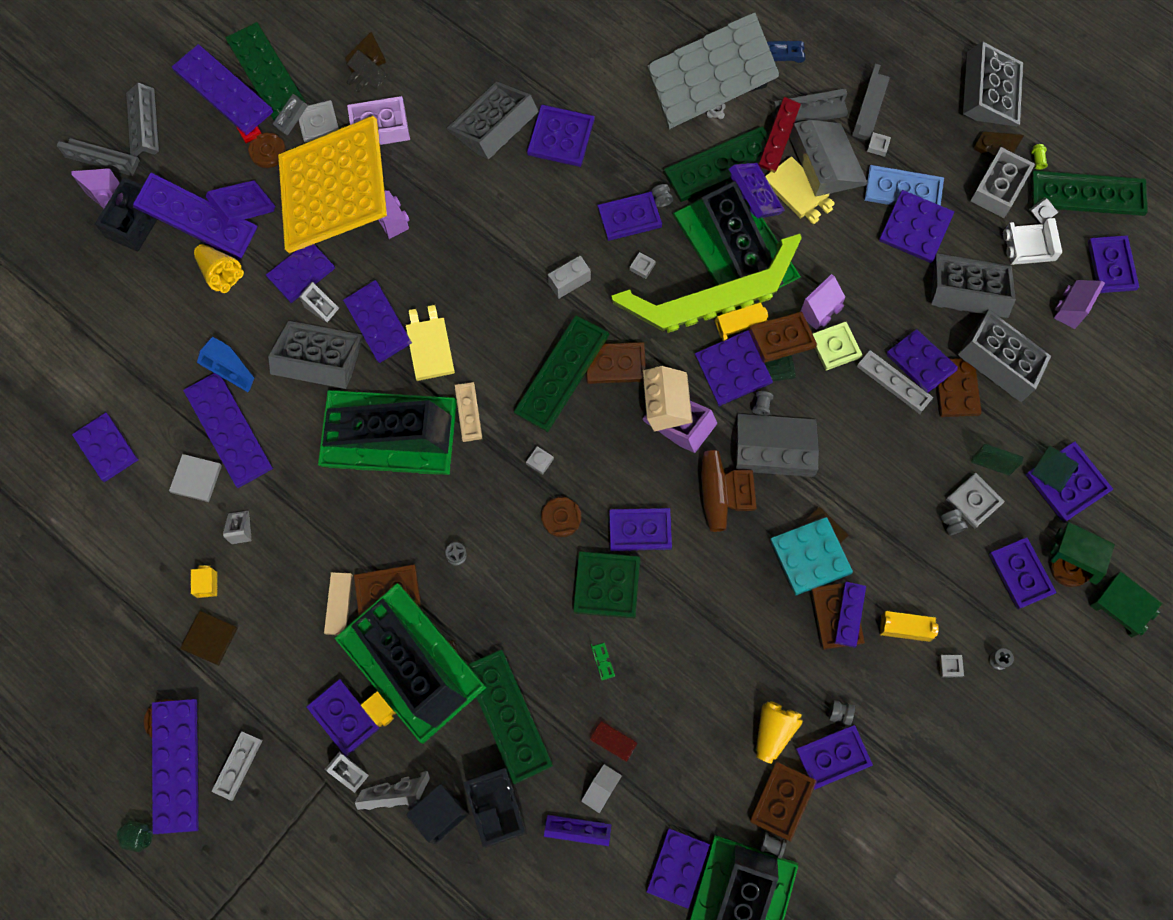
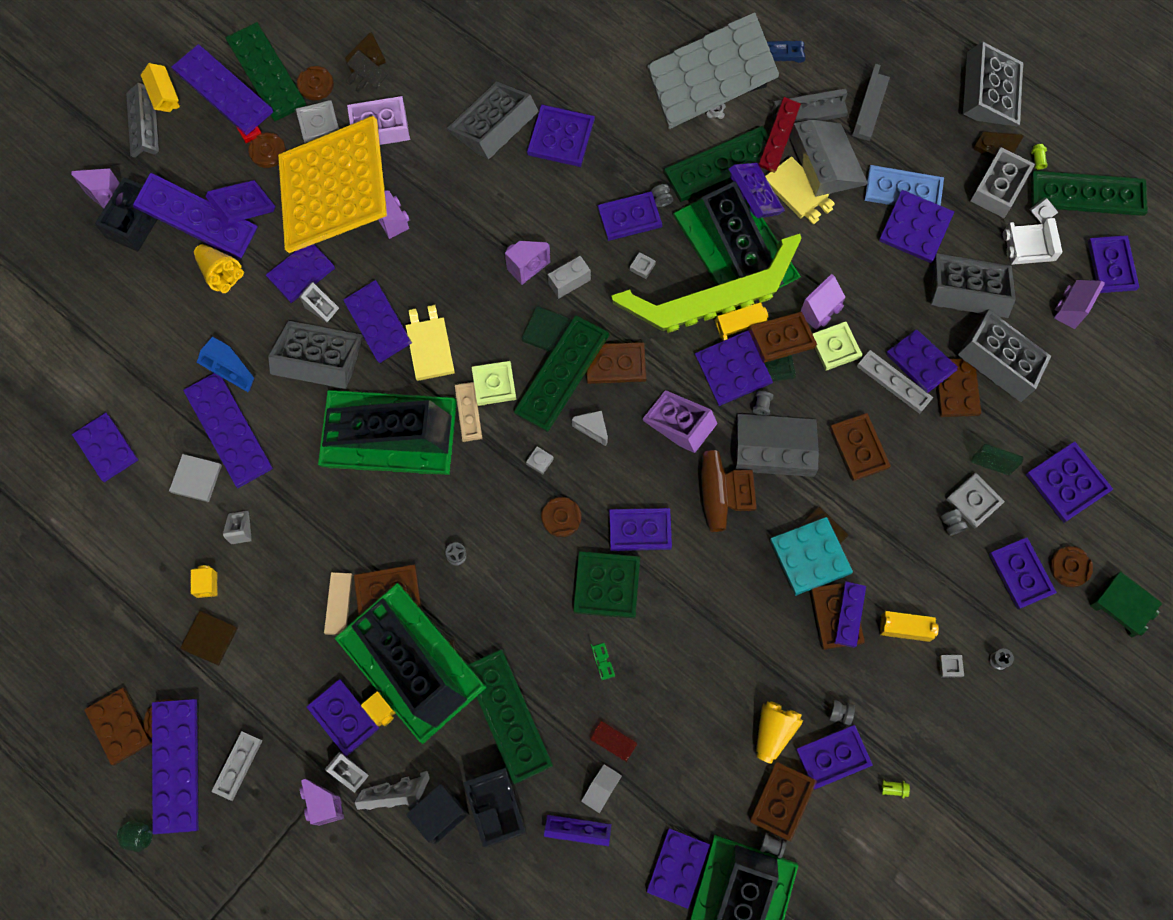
dark grey fence [57,138,140,176] -> none
dark grey plate [273,94,308,135] -> none
tan slope [643,366,693,431] -> none
light grey plate [867,132,891,156] -> none
clear green piece [1031,446,1078,492] -> none
dark green panel [1050,522,1115,585] -> none
none -> reddish brown plate [84,688,152,766]
none -> yellow brick [141,63,180,112]
none -> reddish brown tile [297,66,334,101]
none -> medium lavender slope [300,779,344,826]
none -> yellowish green plate [472,361,516,406]
none -> medium lavender slope [505,241,550,285]
none -> clear green tile [522,306,572,353]
none -> light grey slope [572,411,608,446]
none -> reddish brown plate [830,413,891,481]
none -> lime pin [882,781,910,799]

